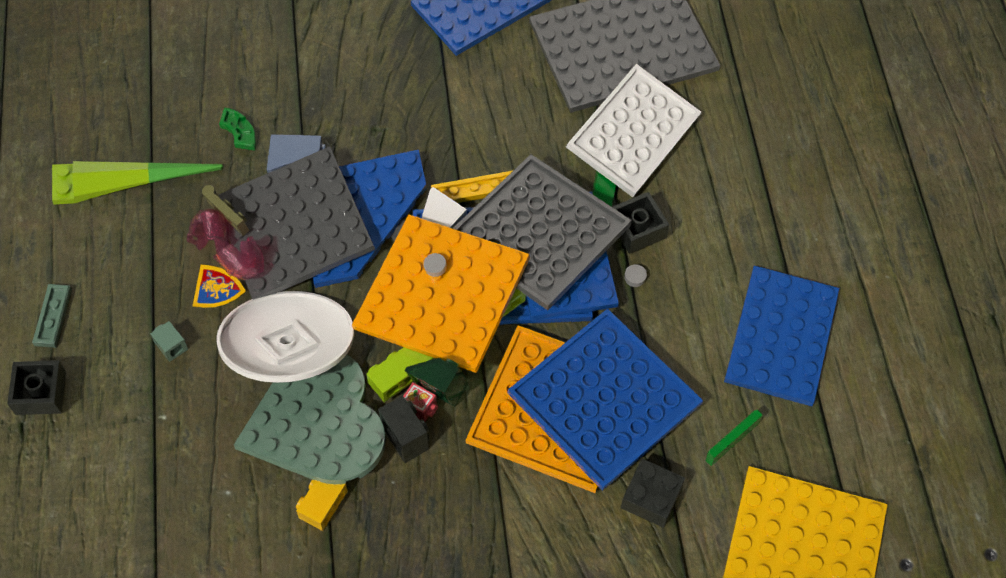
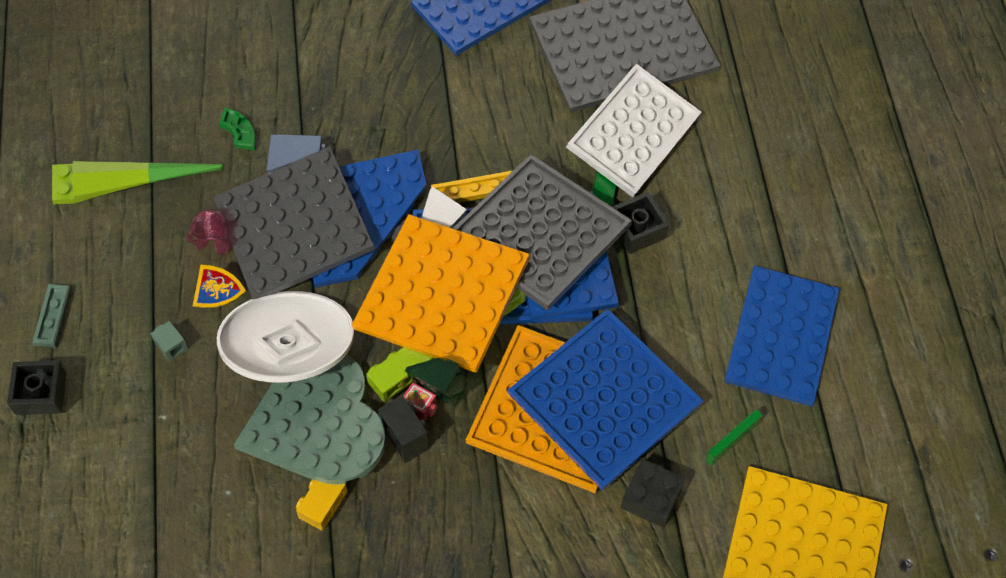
olive plate [202,185,250,236] -> none
clear pink helmet [213,236,264,280] -> none
light grey tile [424,253,447,277] -> none
light grey tile [624,264,647,287] -> none

